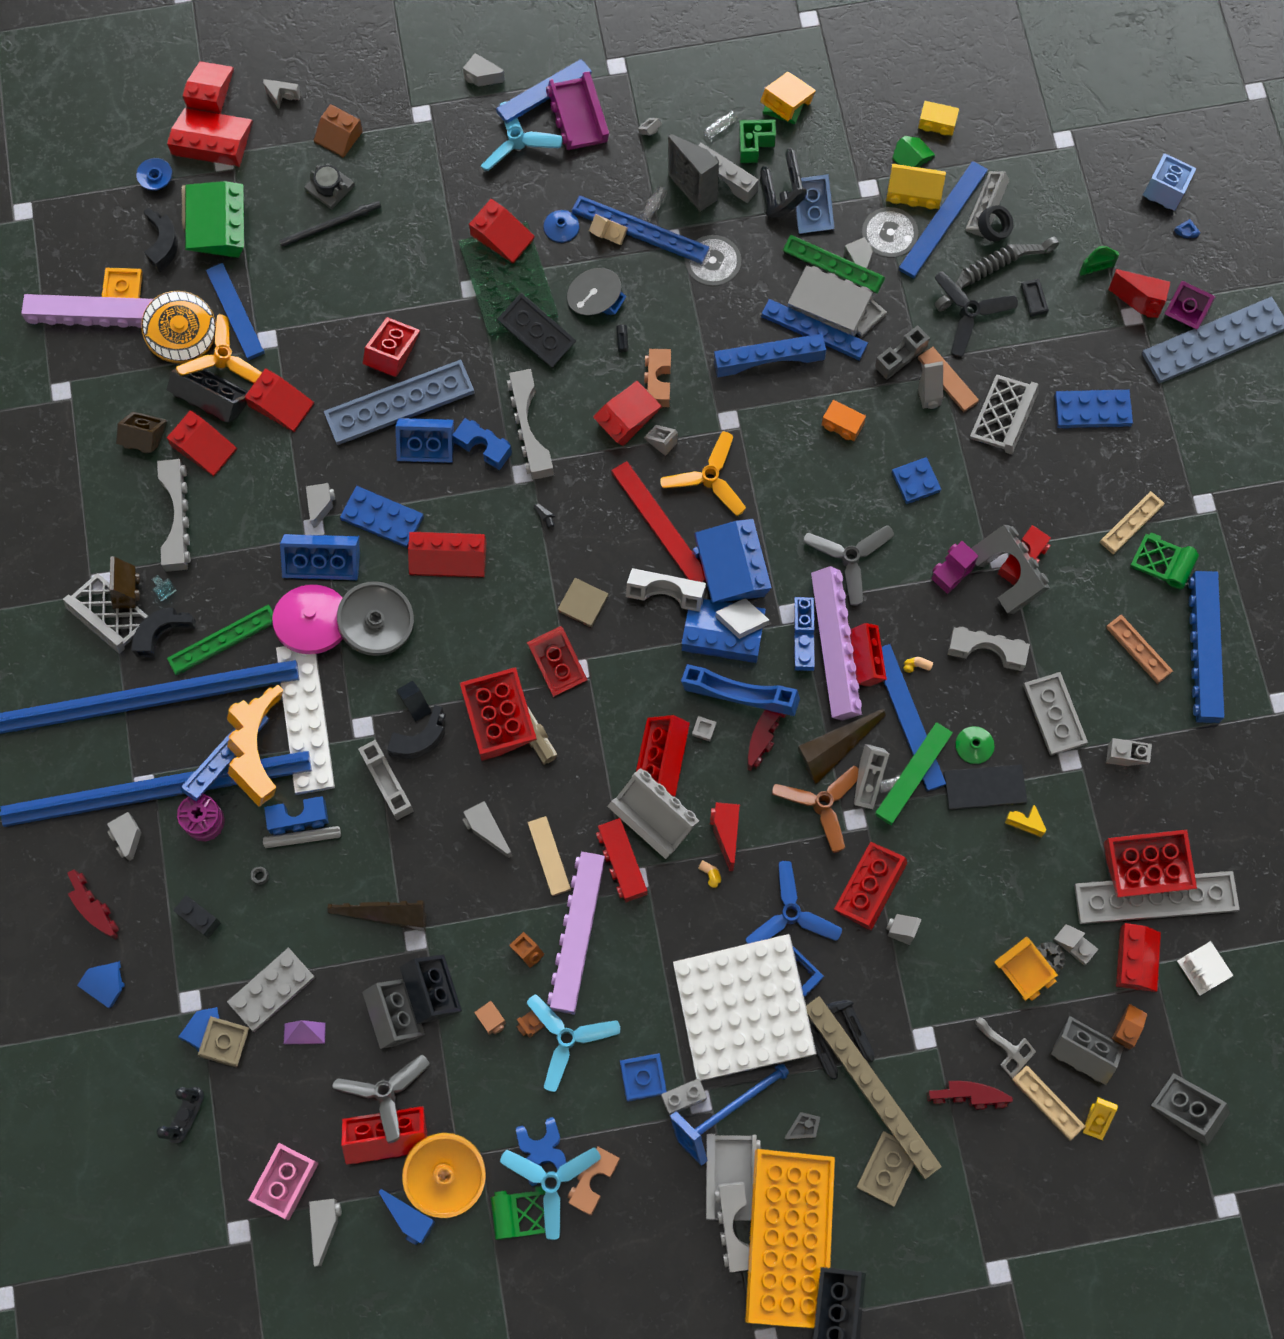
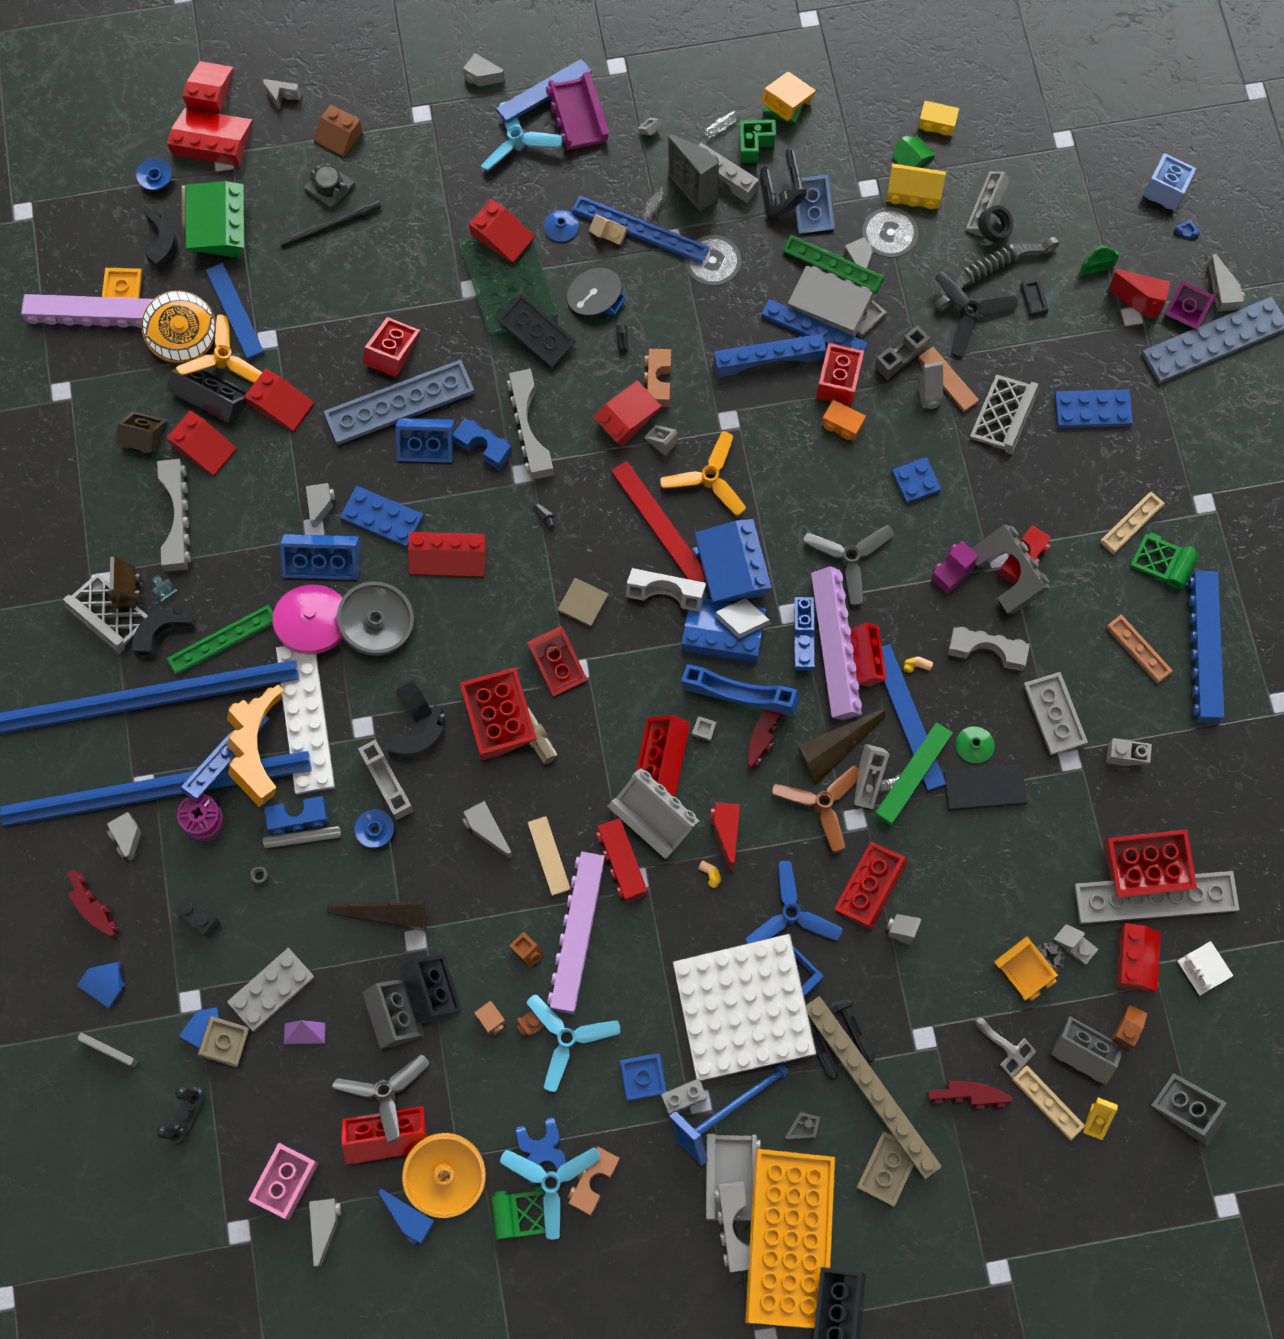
blue tile [899,161,988,279] -> none
yellow slope [1005,805,1046,837] -> none
none -> light grey tile [77,1033,138,1068]
none -> blue dish [355,809,394,848]
none -> red slope [815,343,864,406]
none -> light grey slope [1208,254,1245,312]

